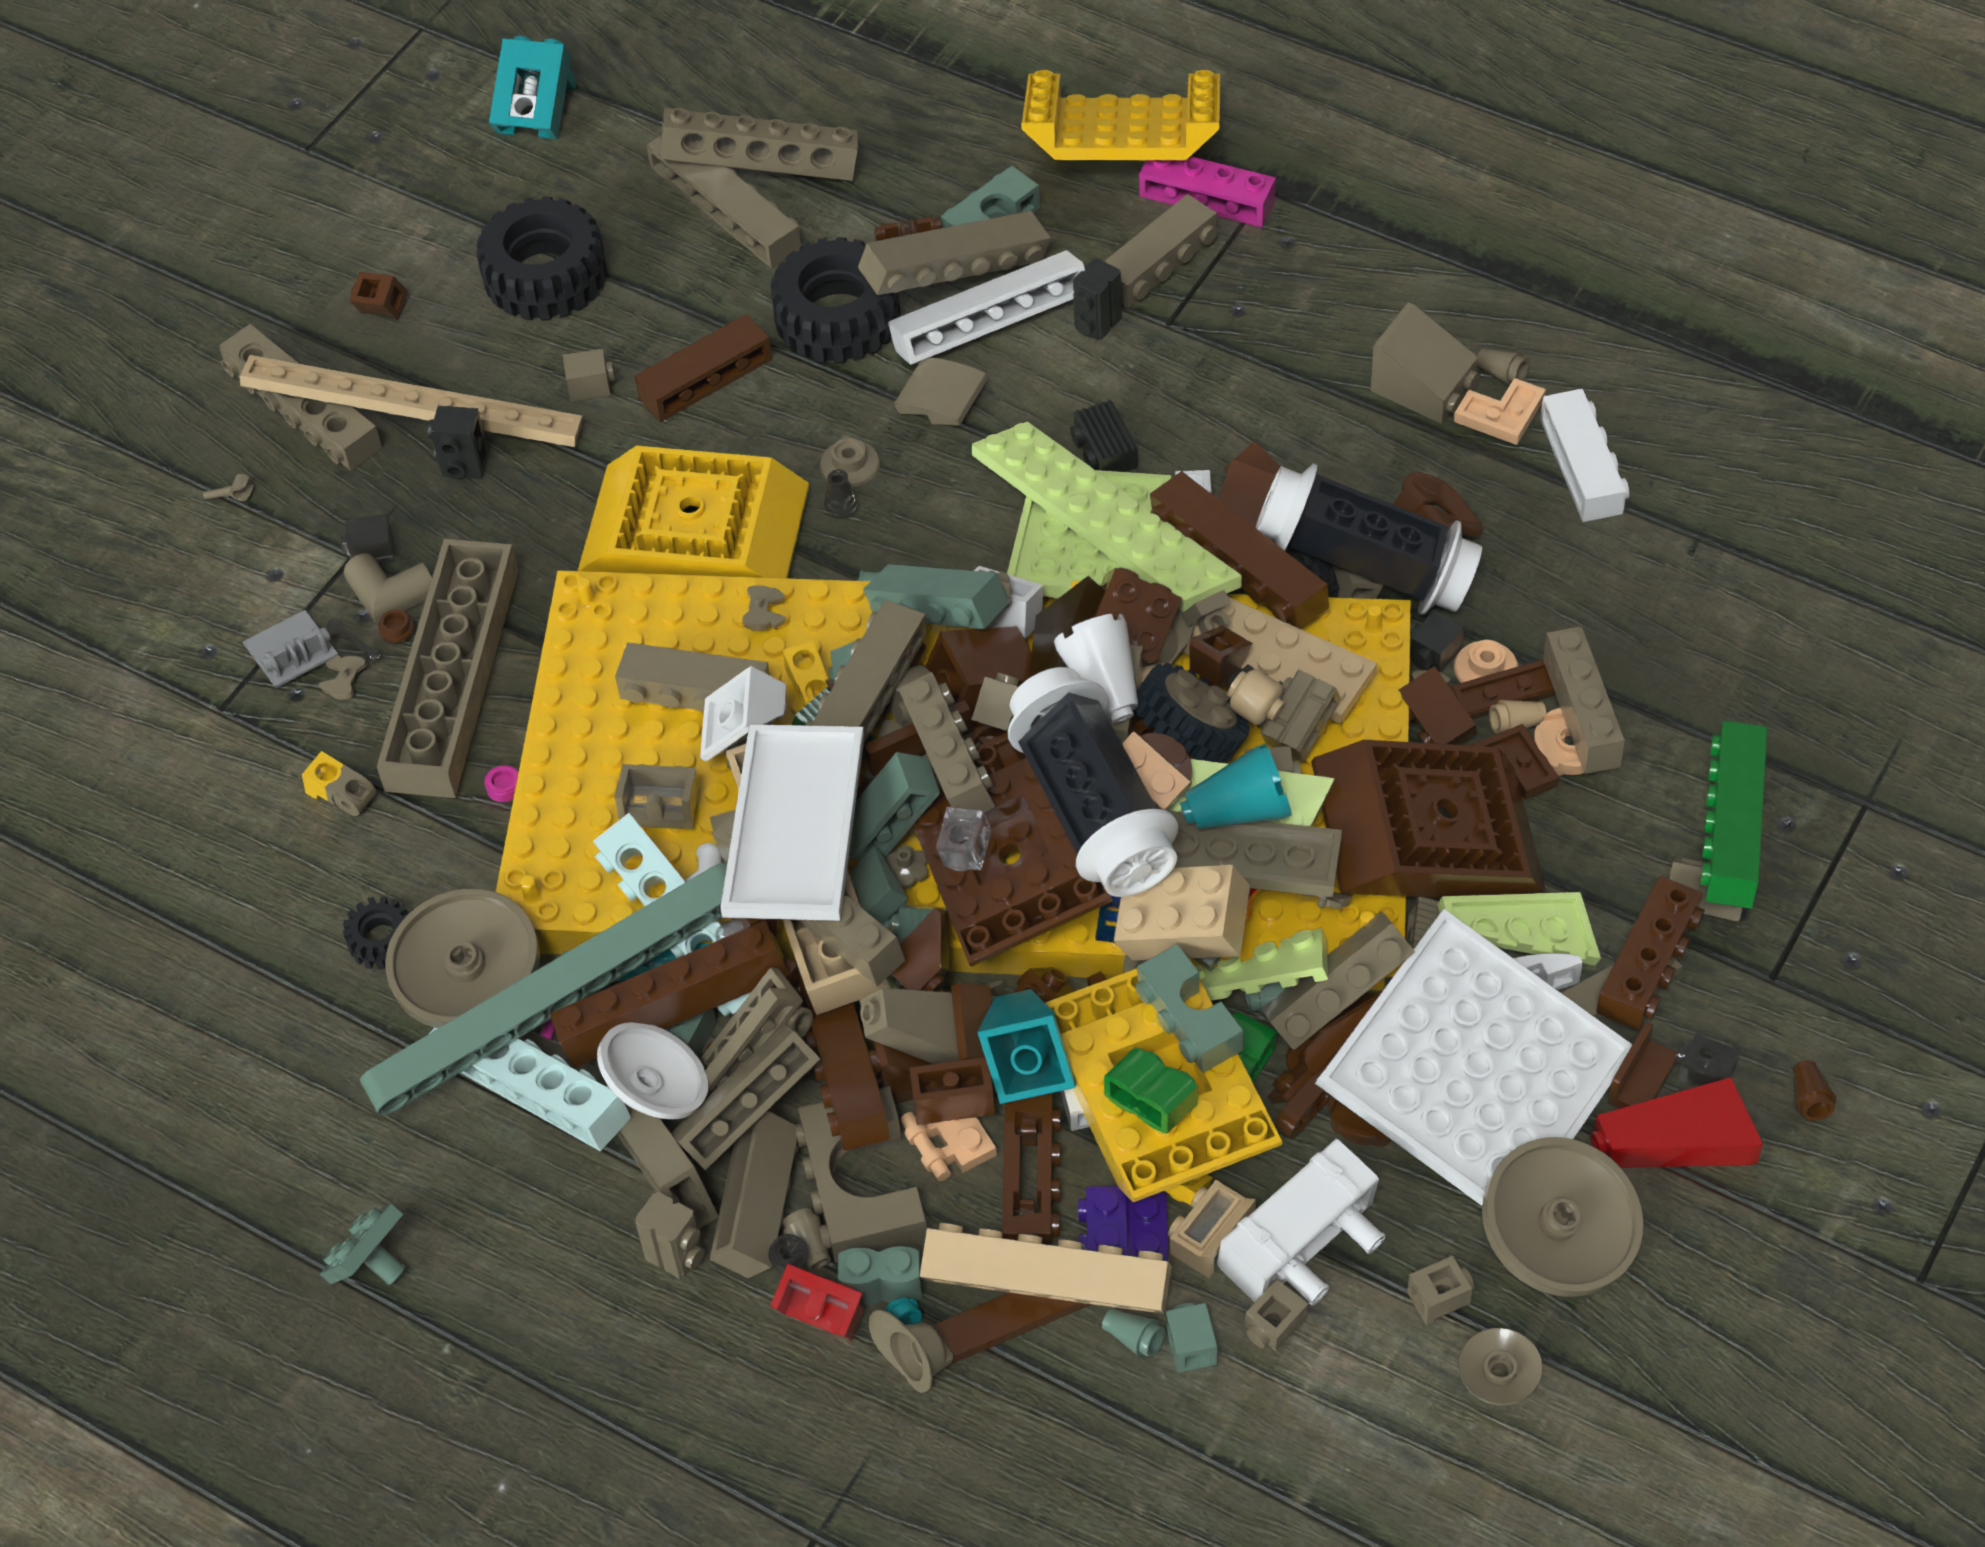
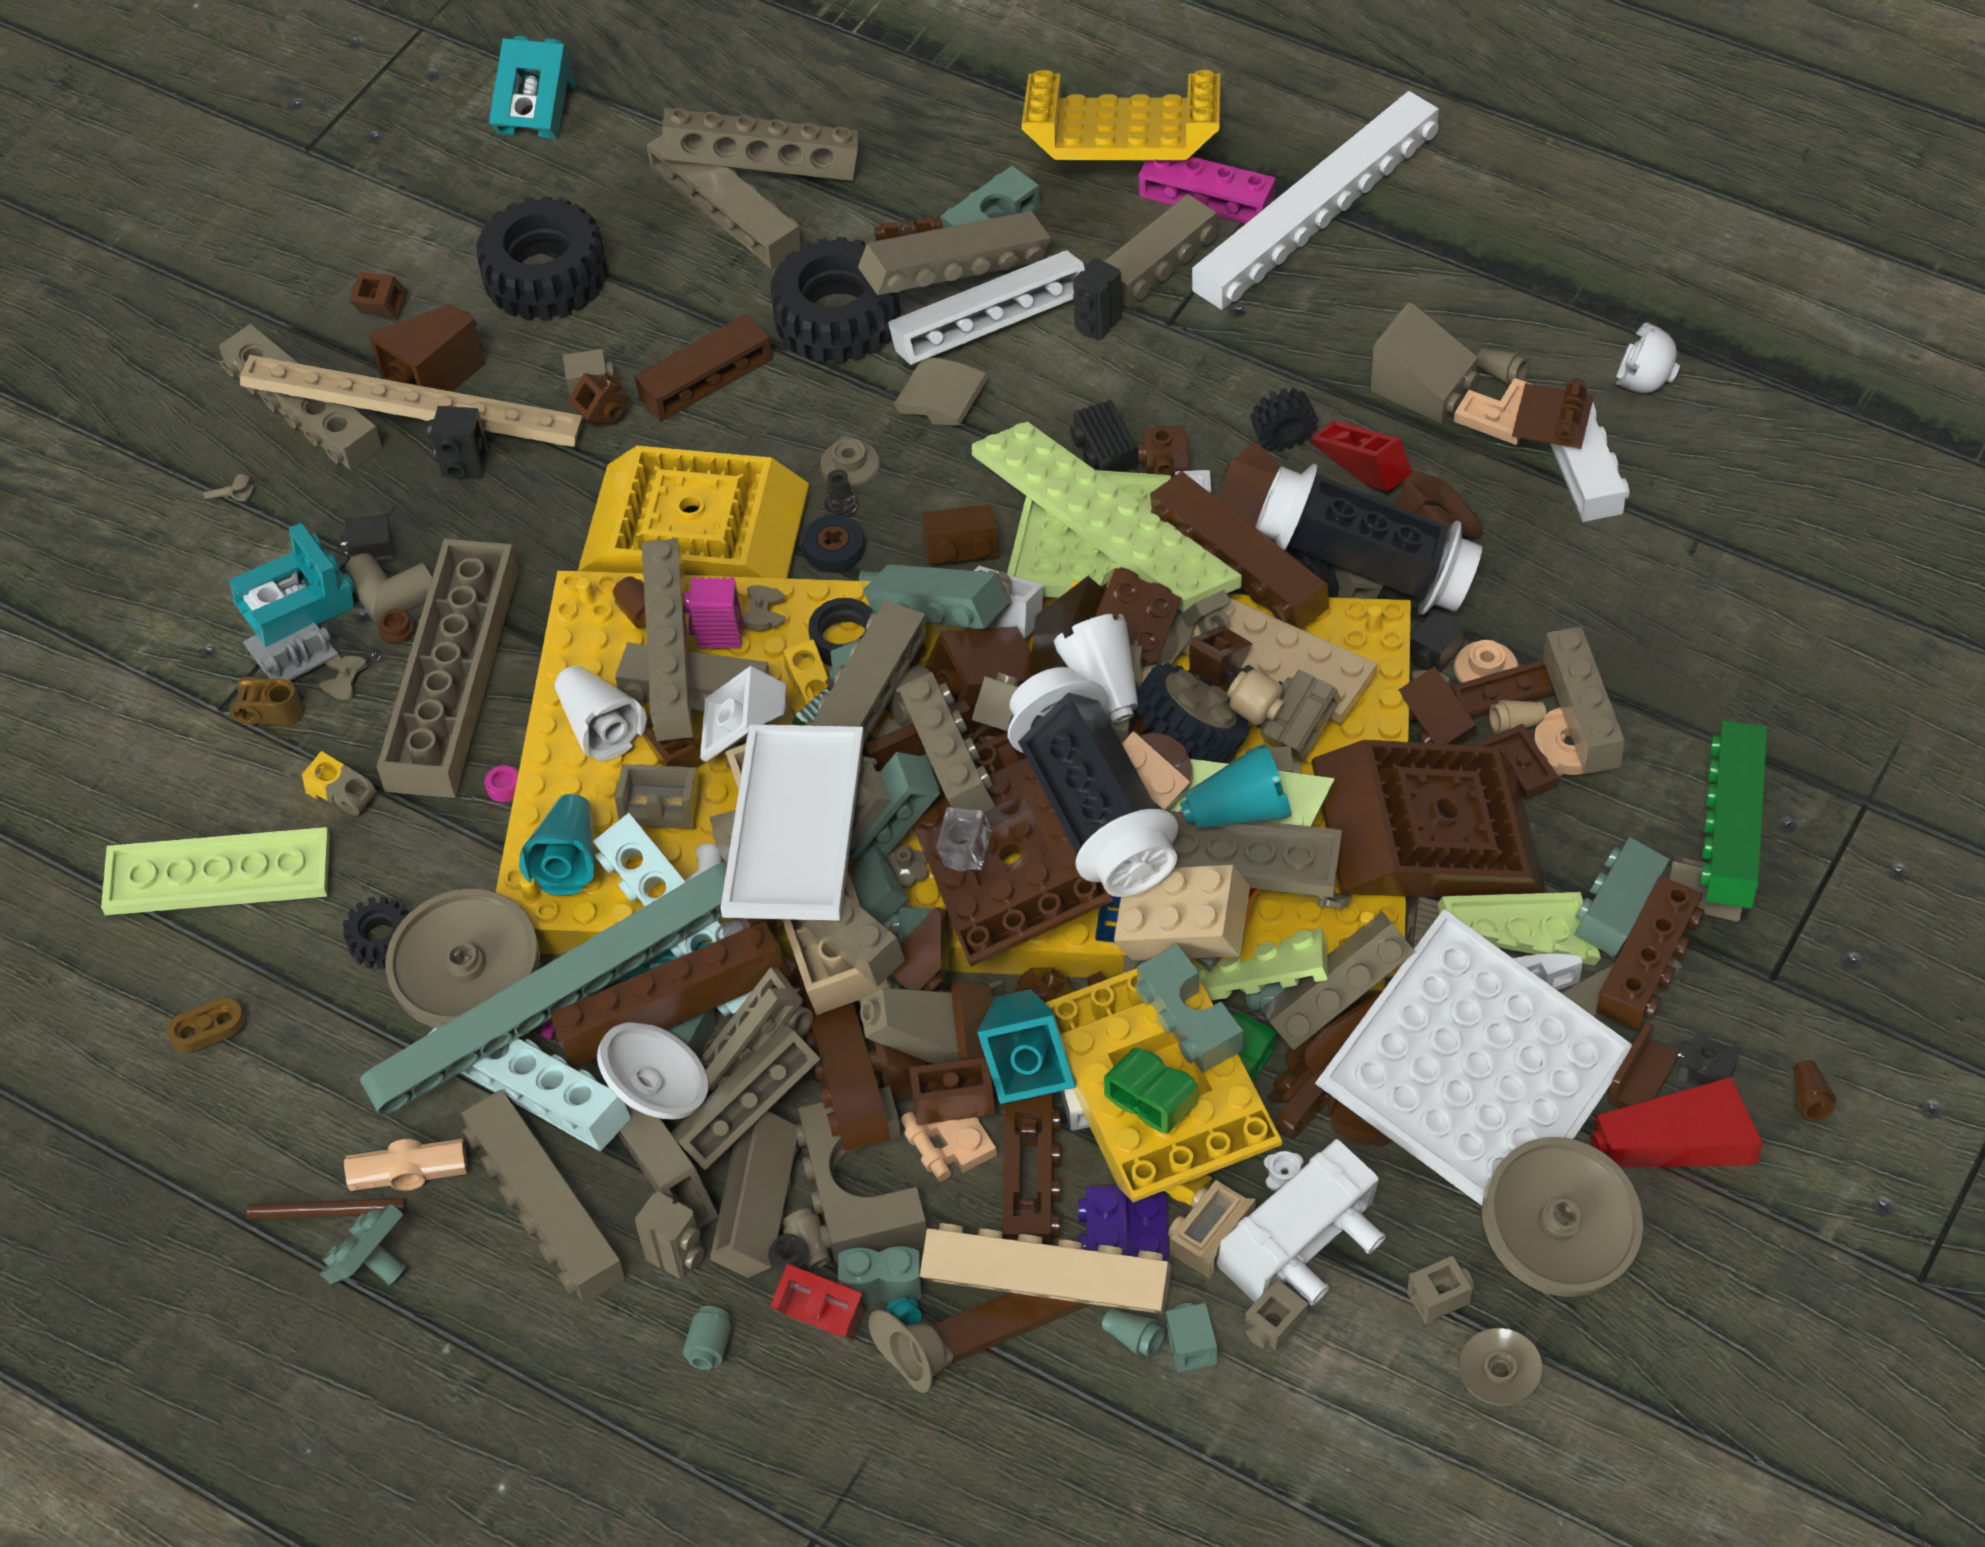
none -> yellowish green plate [101,827,330,915]
none -> pearl gold plate [167,998,245,1053]
none -> teal brick [229,523,356,647]
none -> pearl gold piece [229,677,304,726]
none -> reddish brown bar [246,1198,406,1220]
none -> light nougat piece [344,1139,468,1191]
none -> reddish brown slope [369,304,485,392]
none -> dark tan brick [461,1089,625,1304]
none -> teal cone [519,794,596,896]
none -> white cone [554,665,647,761]
none -> reddish brown brick [568,373,631,425]
none -> reddish brown brick [613,576,646,629]
none -> dark tan brick [642,538,694,741]
none -> reddish brown slope [642,717,703,768]
none -> sand green brick [683,1306,732,1370]
none -> dark pink brick [684,577,744,648]
none -> black bush [802,514,865,573]
none -> black tyre [808,598,873,666]
none -> dark tan plate [850,757,891,849]
none -> reddish brown brick [921,504,998,565]
none -> reddish brown brick [1137,425,1188,475]
none -> white brick [1192,91,1439,310]
none -> black tyre [1250,388,1318,451]
none -> white plate [1264,1151,1303,1191]
none -> red slope [1310,420,1412,491]
none -> reddish brown hinge [1512,378,1594,449]
none -> sand green brick [1574,836,1670,958]
none -> white cylinder [1616,322,1680,393]

